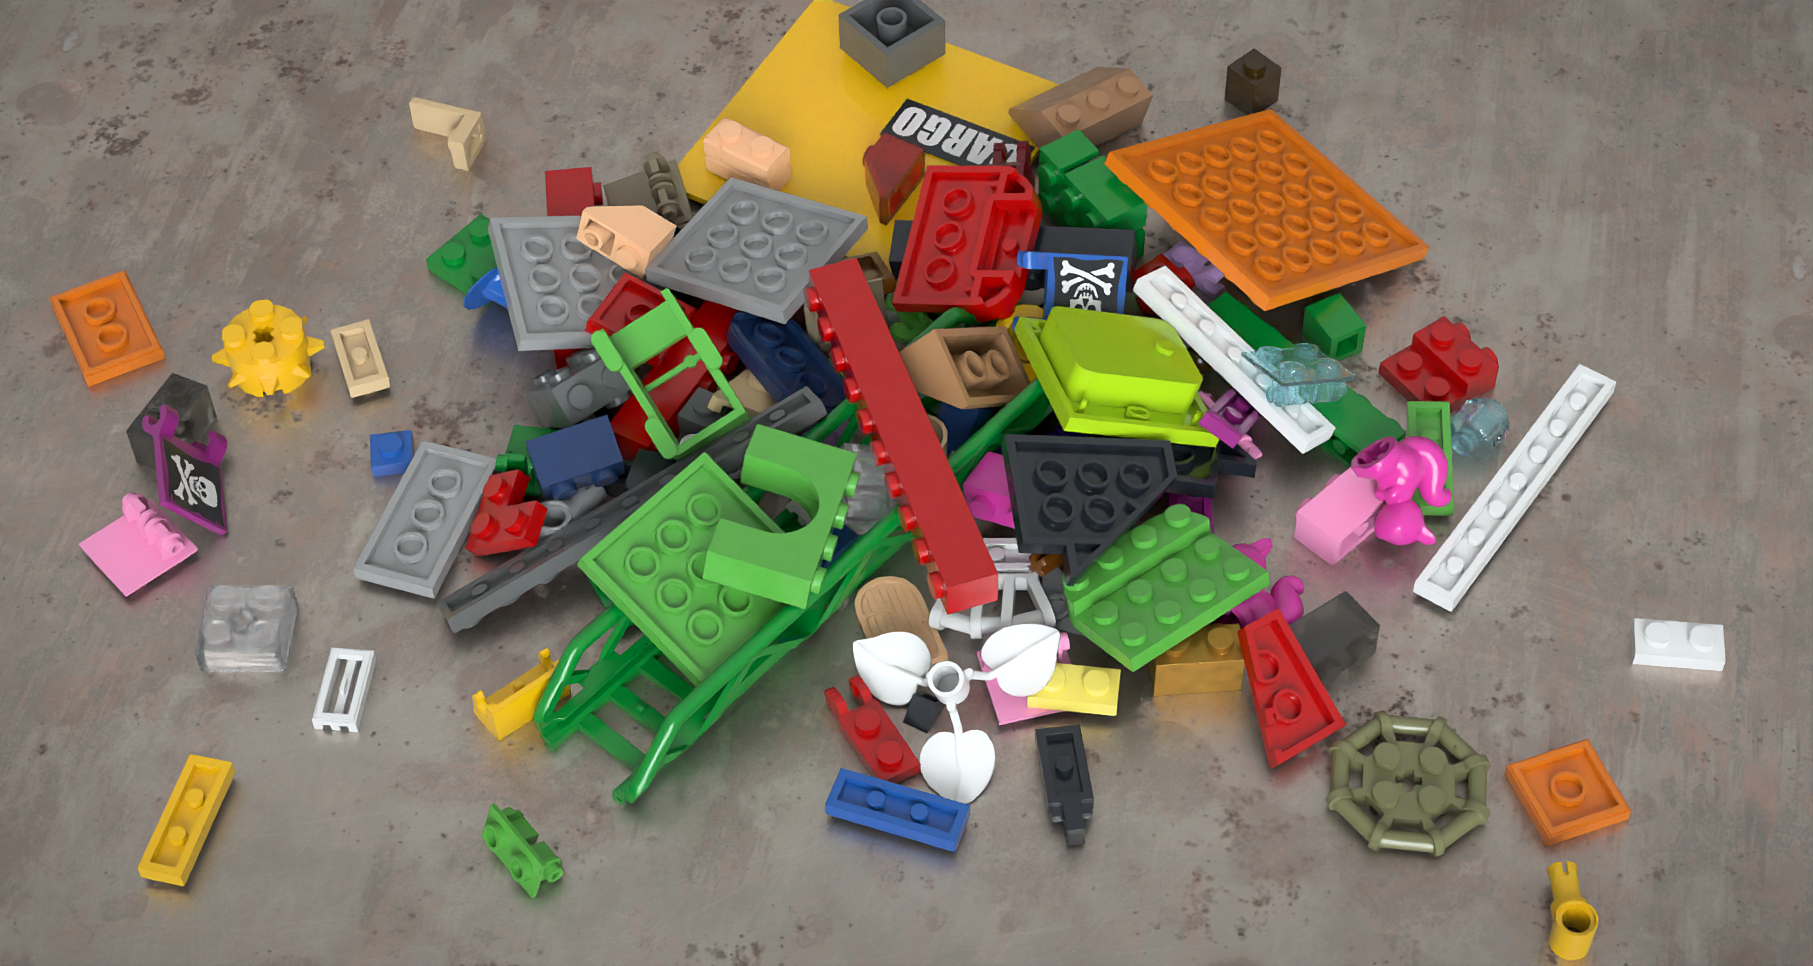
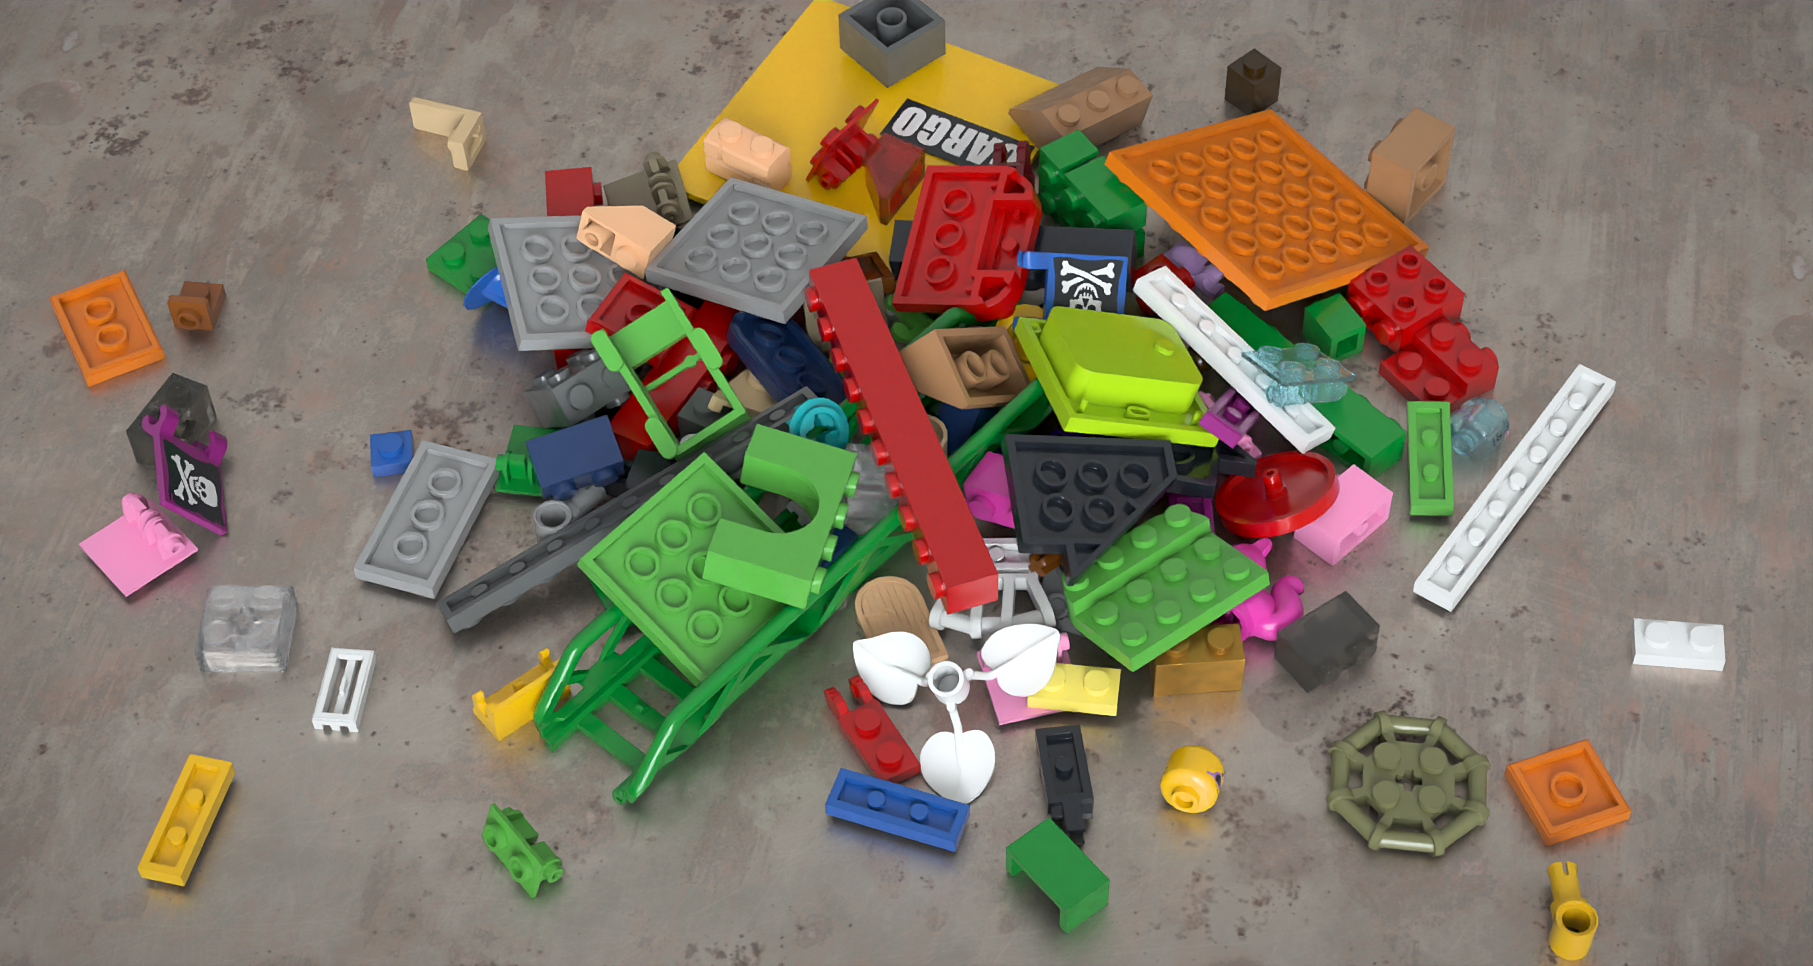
yellow brick [212,299,325,397] -> none
tan plate [330,319,391,398] -> none
red plate [465,470,548,557] -> none
black piece [903,691,946,733] -> none
red wing [1237,608,1346,769] -> none
dark pink animal [1351,436,1452,545] -> none
none -> dark orange bracket [167,281,226,330]
none -> teal gear [786,398,849,450]
none -> red hinge [806,98,880,190]
none -> green panel [1006,817,1110,933]
none -> yellow head [1160,745,1225,813]
none -> red piece [1215,451,1340,538]
none -> red brick [1346,245,1465,354]
none -> medium nougat brick [1364,107,1456,226]

